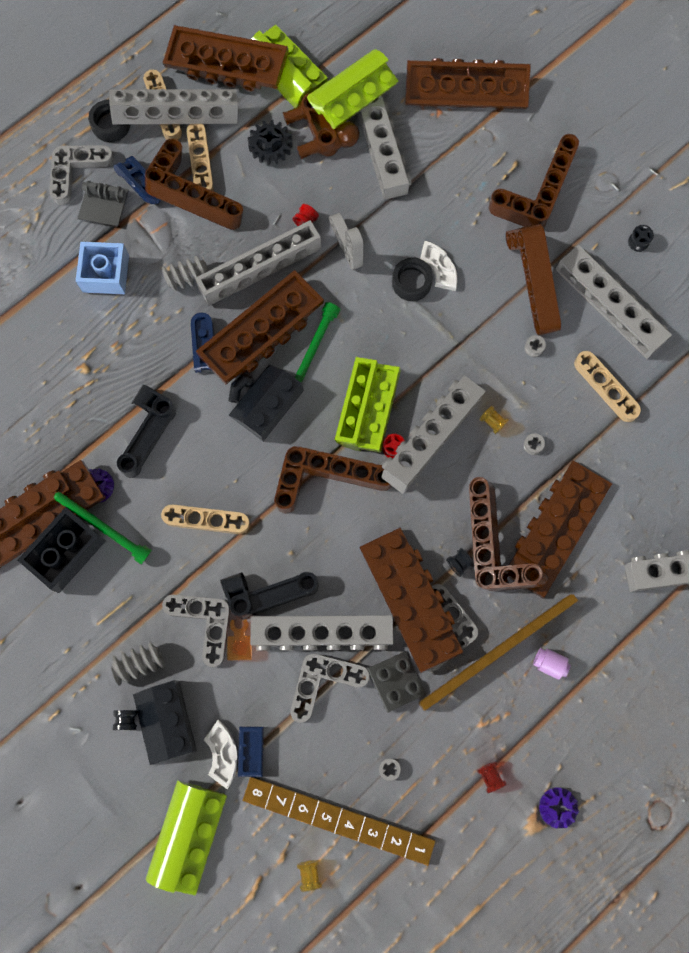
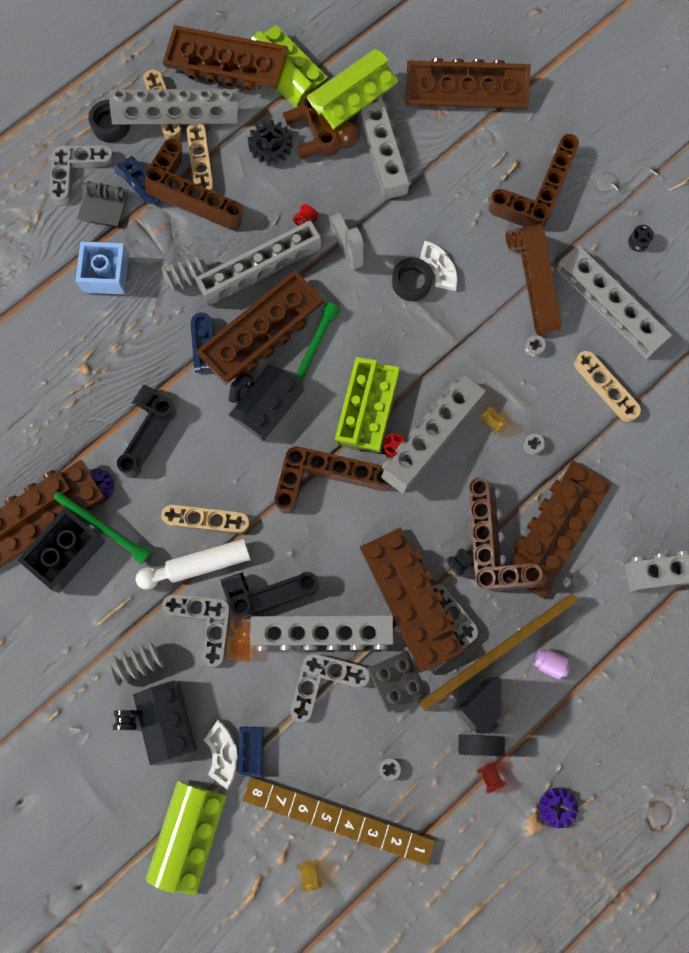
none -> white piece [135,539,251,590]
none -> black slope [454,676,502,734]
none -> black tyre [458,734,505,757]

